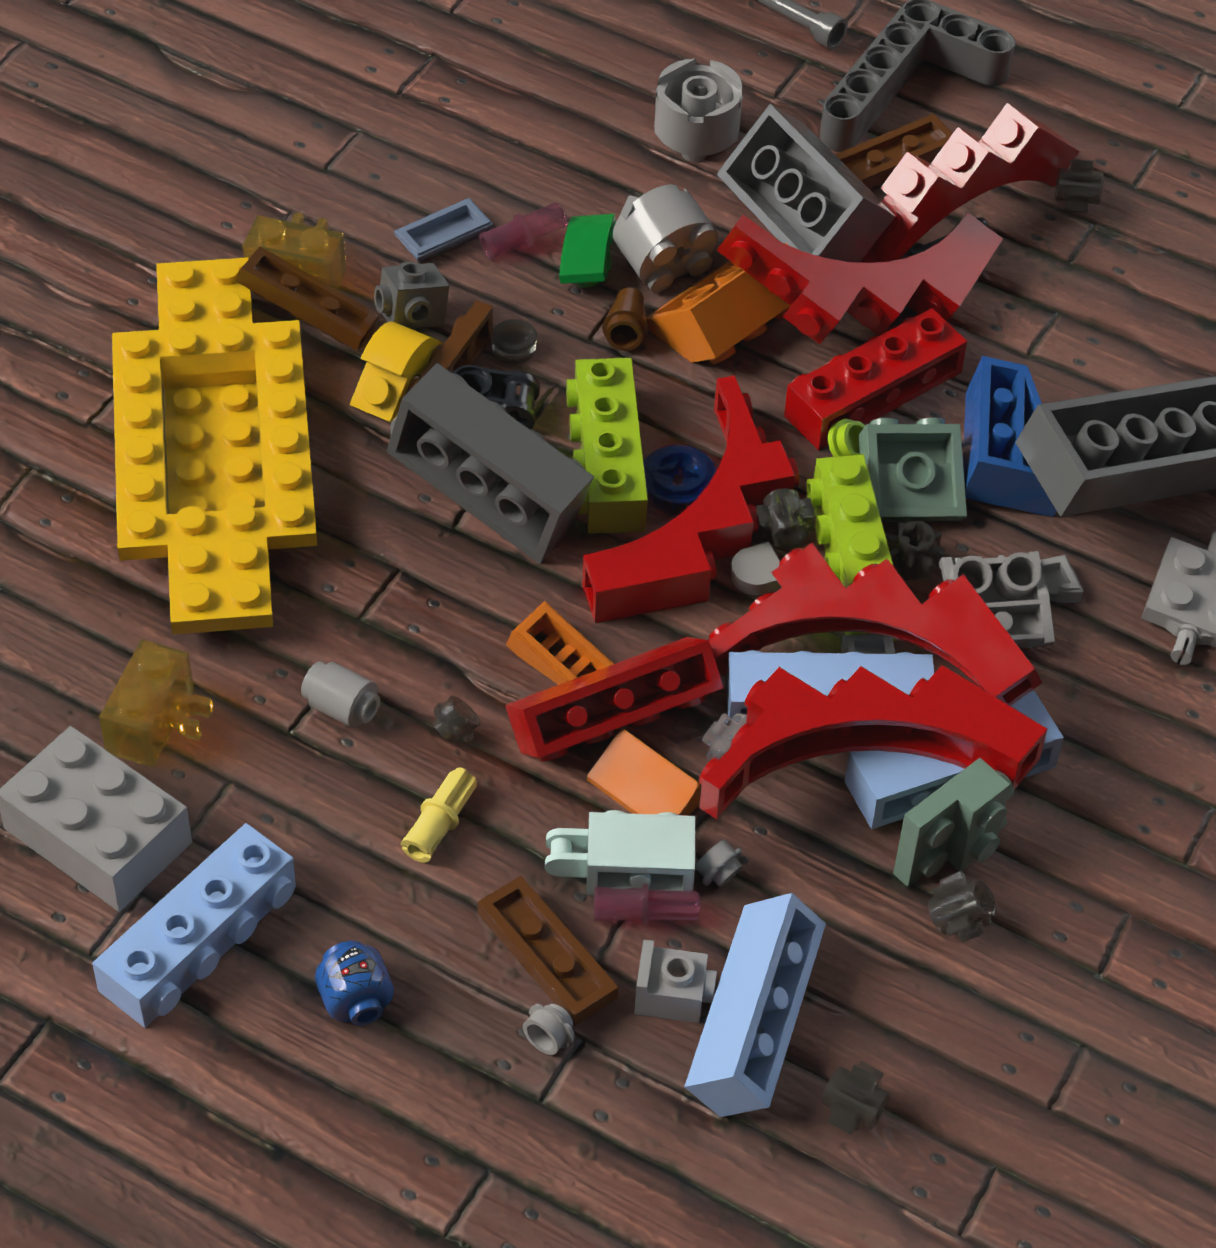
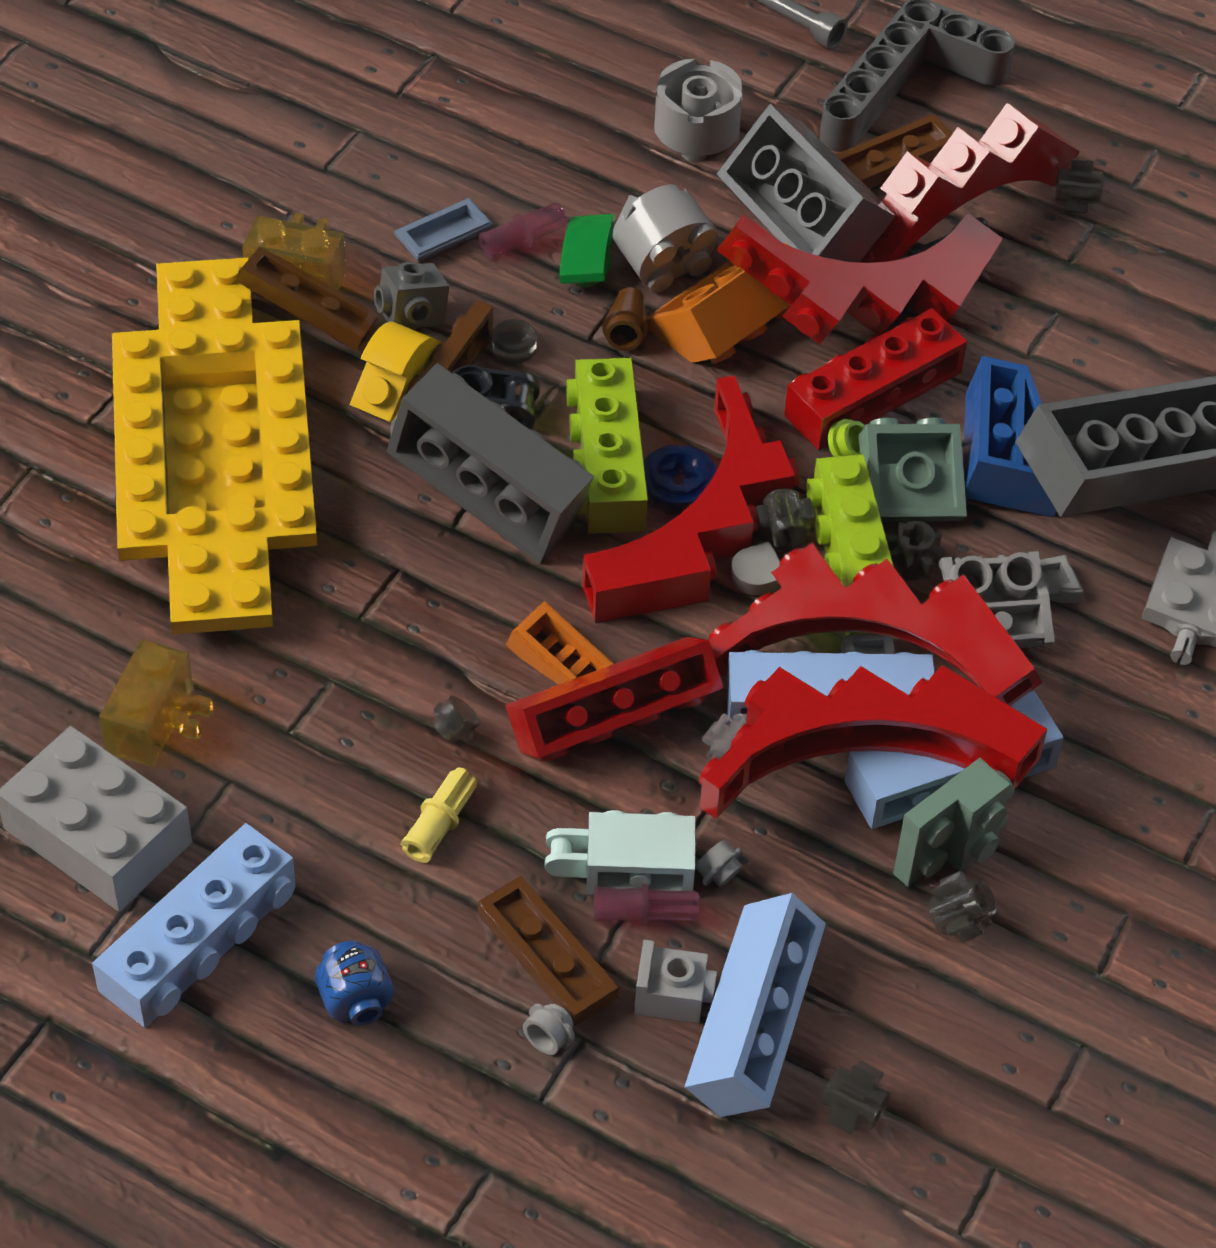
light grey brick [301,661,380,728] -> none
orange slope [587,729,701,816] -> none

